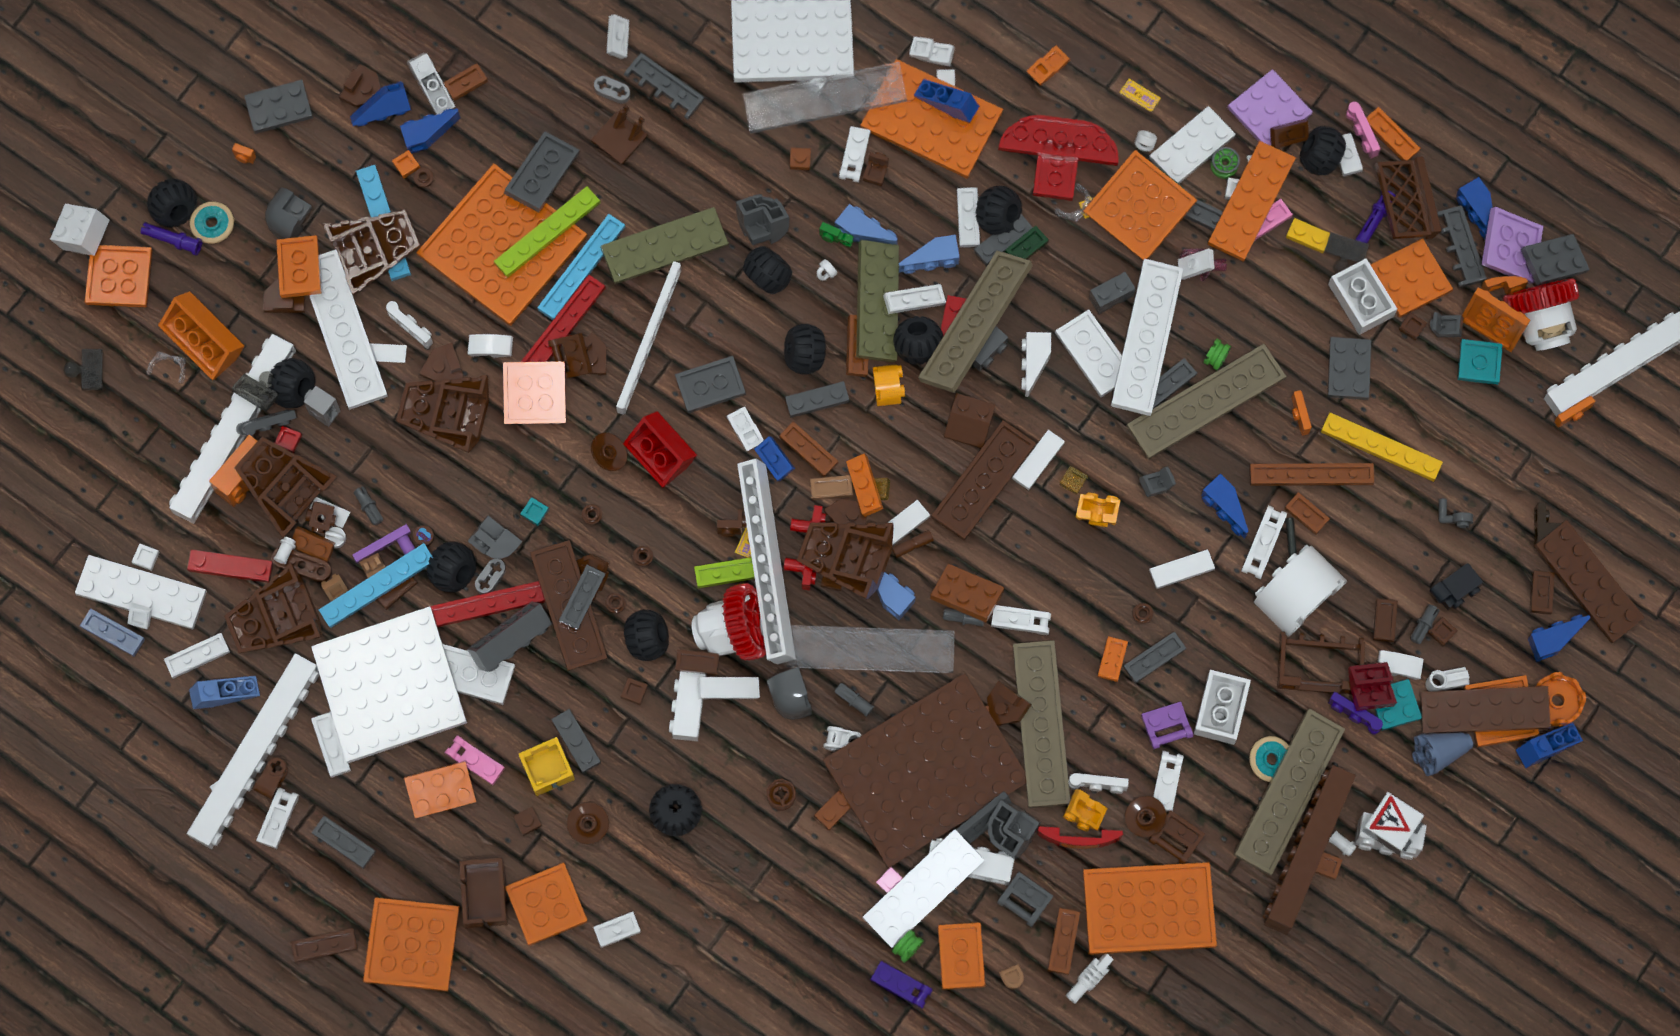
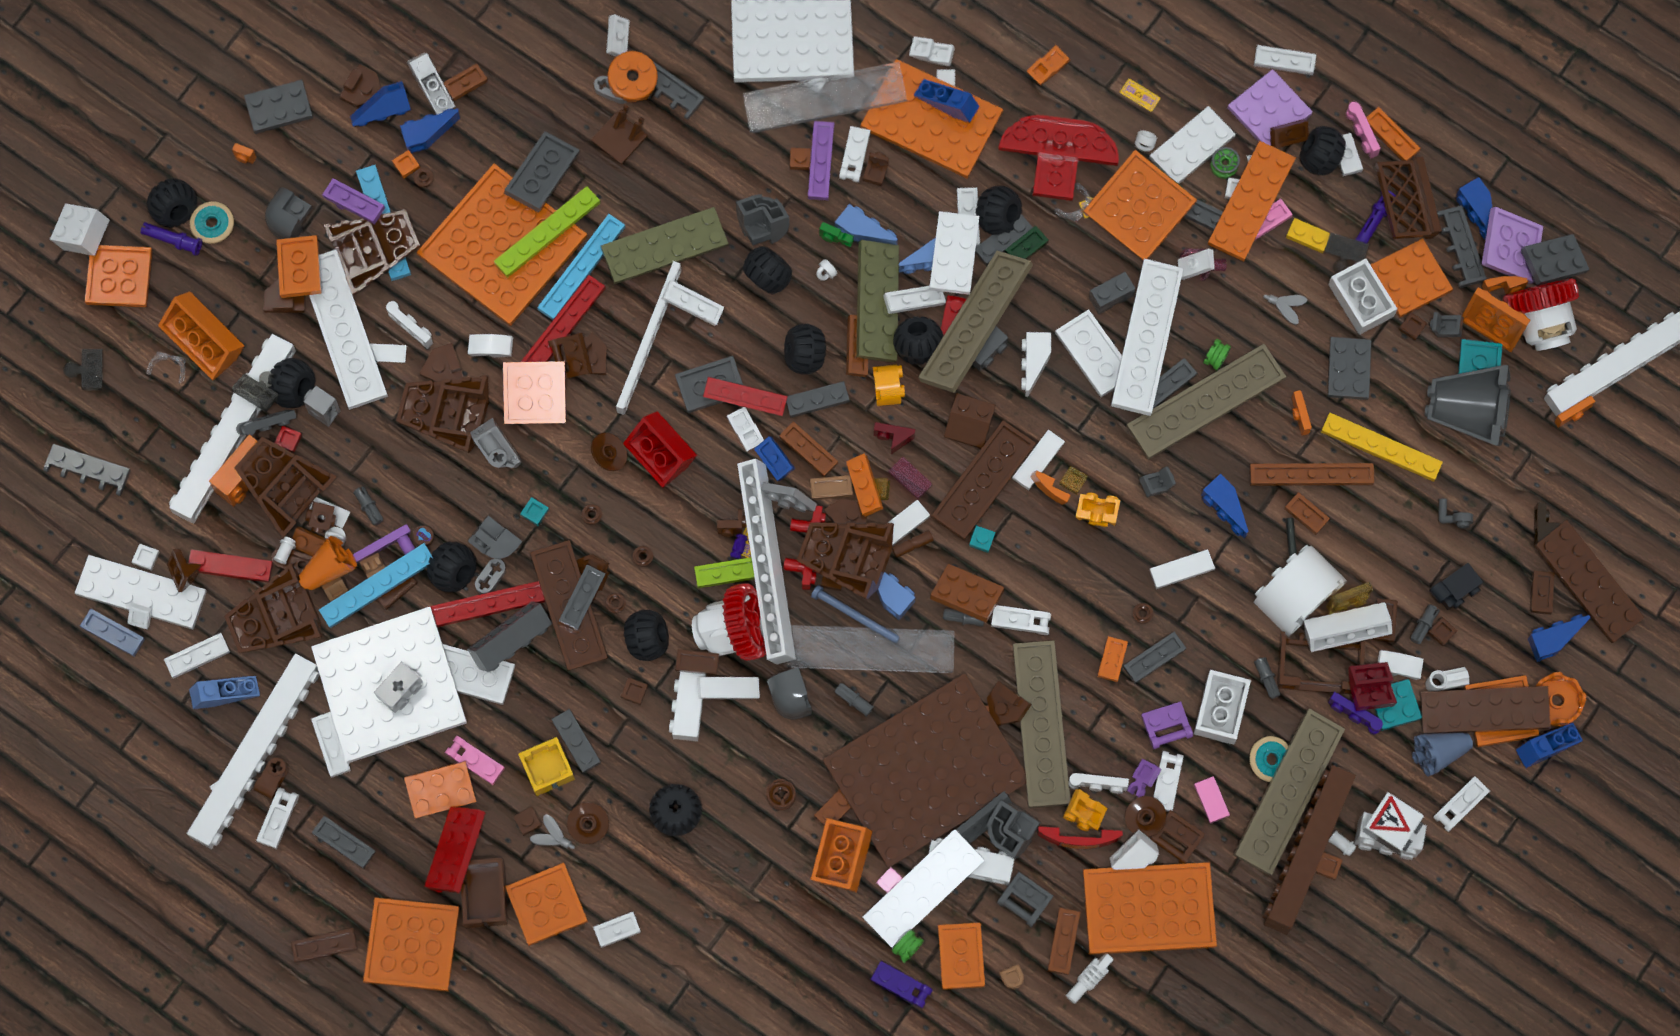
white piece [823,726,862,752] -> none
white plate [1241,505,1287,579] -> none
none -> hinge [43,444,131,496]
none -> reddish brown slope [167,549,201,592]
none -> orange cone [299,536,357,590]
none -> medium lavender piece [322,179,385,224]
none -> brick [373,661,423,713]
none -> red bracket [424,807,485,893]
none -> light grey piece [470,418,522,468]
none -> light grey piece [530,814,575,849]
none -> orange plate [607,51,658,103]
none -> white tile [662,280,724,326]
none -> red plate [703,377,787,416]
none -> dark purple piece [730,534,747,560]
none -> light grey plate [761,482,817,512]
none -> medium lavender plate [808,121,834,200]
none -> sand blue bar [811,585,900,643]
none -> orange brick [811,818,873,893]
none -> dark red slope [873,422,915,454]
none -> clear pink tile [889,457,932,500]
none -> white plate [930,211,979,295]
none -> teal plate [969,526,995,553]
none -> orange slope [1031,470,1070,505]
none -> white slope [1110,830,1159,870]
none -> medium lavender plate [1127,759,1162,797]
none -> bright pink tile [1194,776,1230,823]
none -> white tile [1254,45,1316,75]
none -> dark grey axle [1254,657,1280,699]
none -> light grey piece [1263,294,1307,325]
none -> white brick [1304,602,1392,652]
none -> clear yellow plate [1327,582,1373,614]
none -> dark grey cone [1425,365,1511,446]
none -> white plate [1433,777,1490,832]

